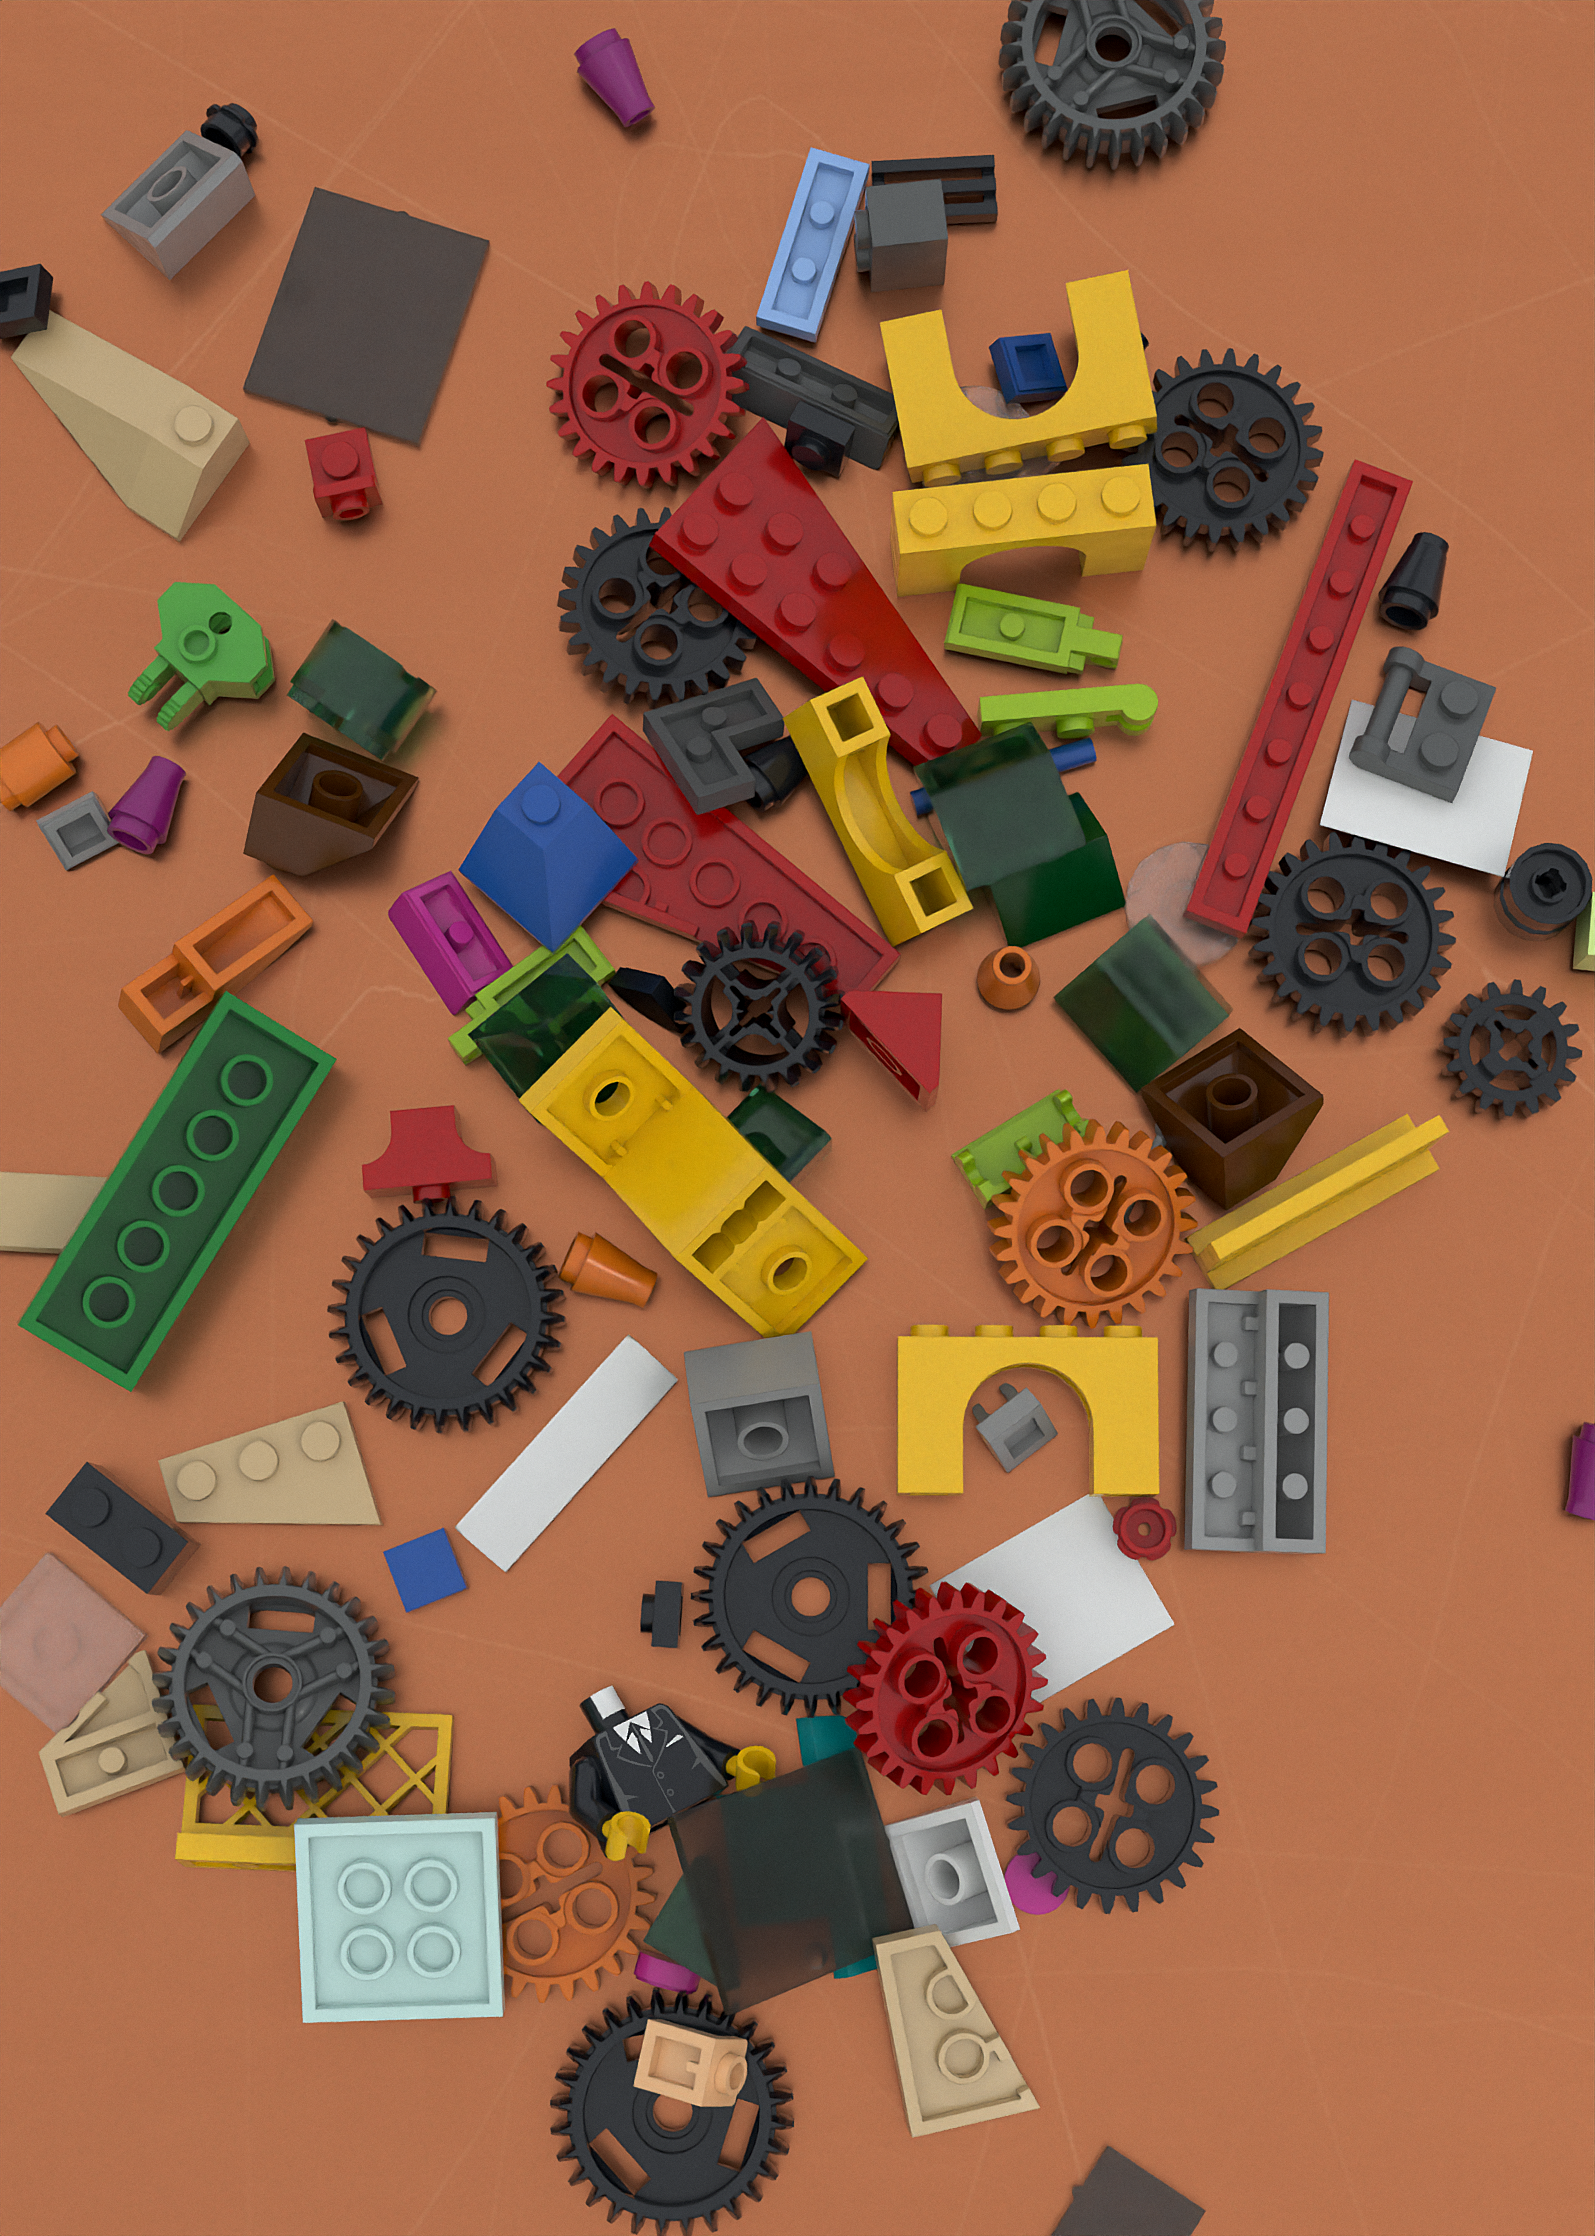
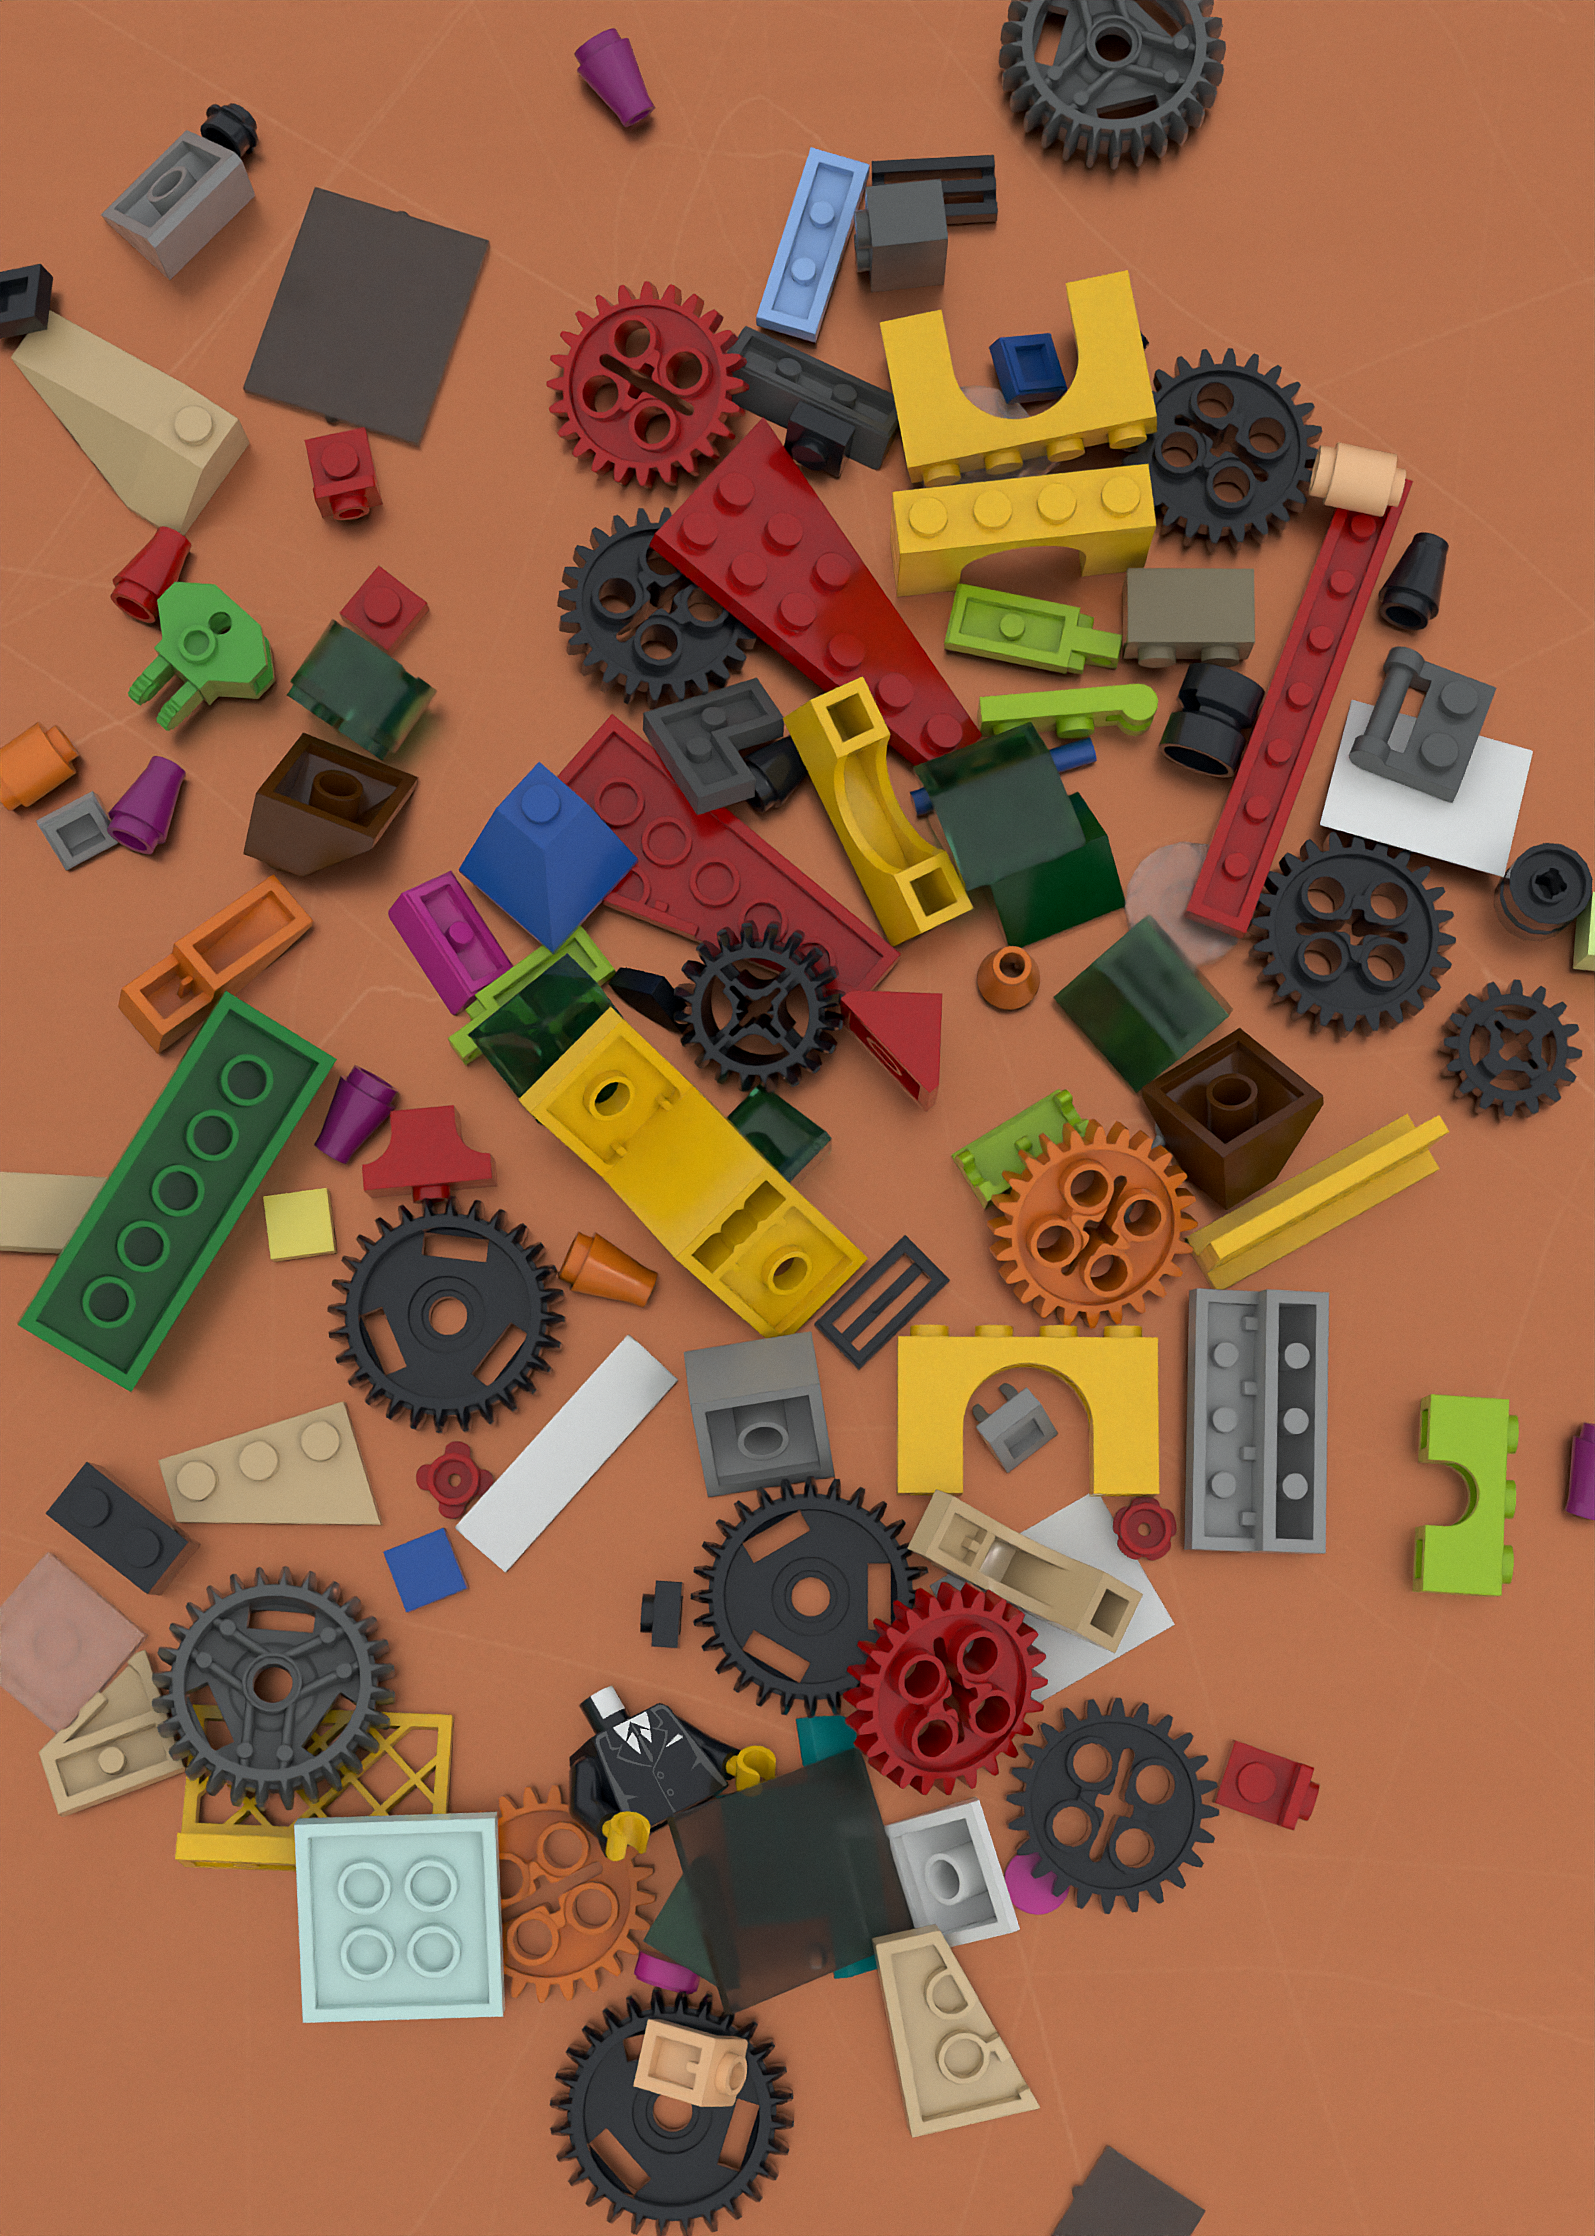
none -> red cone [110,526,192,623]
none -> light yellow tile [263,1188,337,1262]
none -> magenta cone [314,1065,398,1164]
none -> red plate [339,565,430,657]
none -> red plate [416,1441,494,1519]
none -> black tile [814,1235,950,1371]
none -> tan arch [907,1489,1143,1653]
none -> dark tan brick [1122,568,1255,668]
none -> black wheel [1158,662,1265,778]
none -> red bracket [1212,1740,1320,1831]
none -> light nougat brick [1309,442,1406,517]
none -> lime arch [1413,1394,1519,1597]

